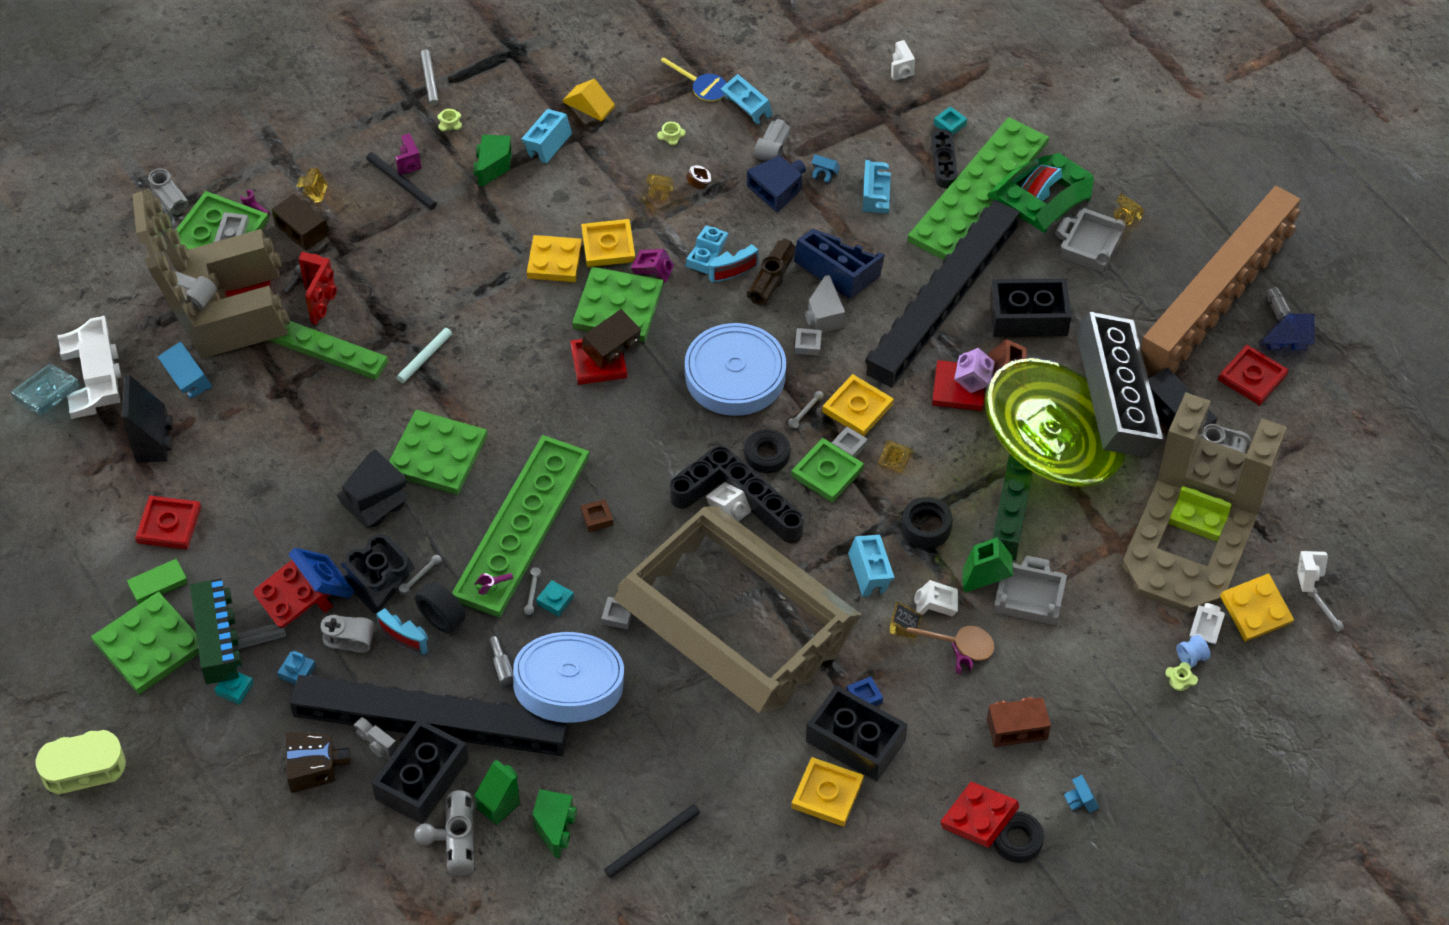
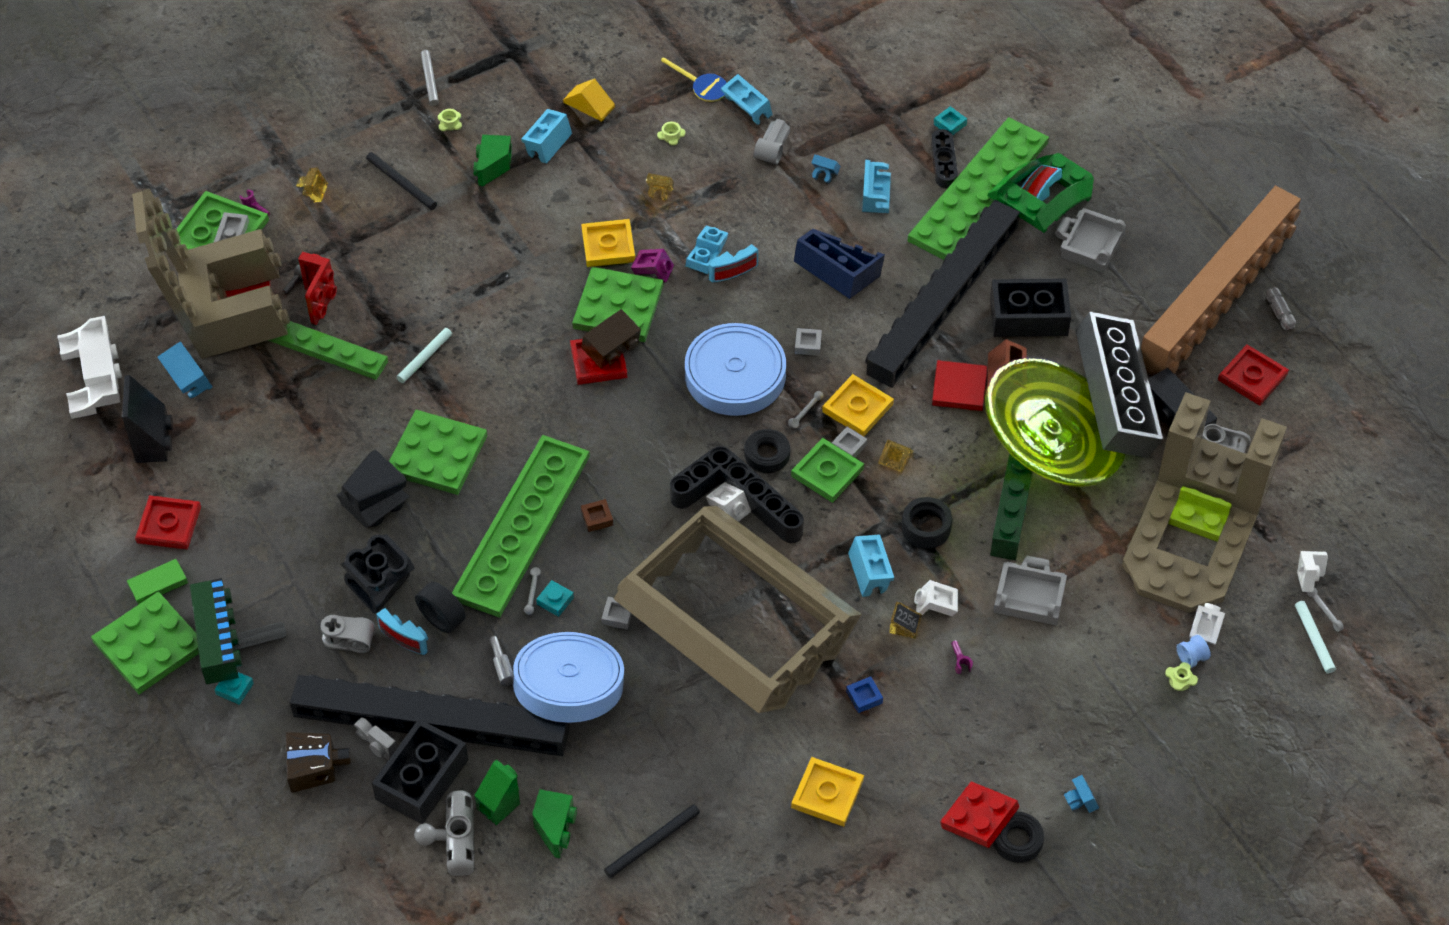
clear light blue tile [11,363,81,416] -> none
yellowish green brick [36,730,126,795] -> none
light grey piece [148,168,189,216] -> none
light grey piece [175,272,217,310] -> none
red bracket [253,560,333,628] -> none
dark brown brick [272,194,328,251] -> none
dark azure tile [277,651,316,684] -> none
blue tile [288,548,354,599] -> none
magenta bracket [395,133,422,175] -> none
light grey hinge [399,555,442,595] -> none
magenta hand [474,573,513,595] -> none
yellow plate [527,235,582,282] -> none
reddish brown tile [686,165,711,189] -> none
dark blue torso [747,156,806,213] -> none
dark brown piece [747,239,796,306] -> none
light grey slope [805,275,845,333] -> none
black brick [806,685,908,781] -> none
white bracket [891,40,915,81] -> none
medium nougat piece [906,626,994,661] -> none
lavender brick [954,348,995,393] -> none
green slope [962,537,1013,593] -> none
copper brick [987,697,1051,747] -> none
clear yellow tile [1113,193,1145,226] -> none
yellow plate [1220,573,1294,642] -> none
clear blue slope [1259,314,1315,350] -> none
none -> light aqua bar [1295,601,1336,674]

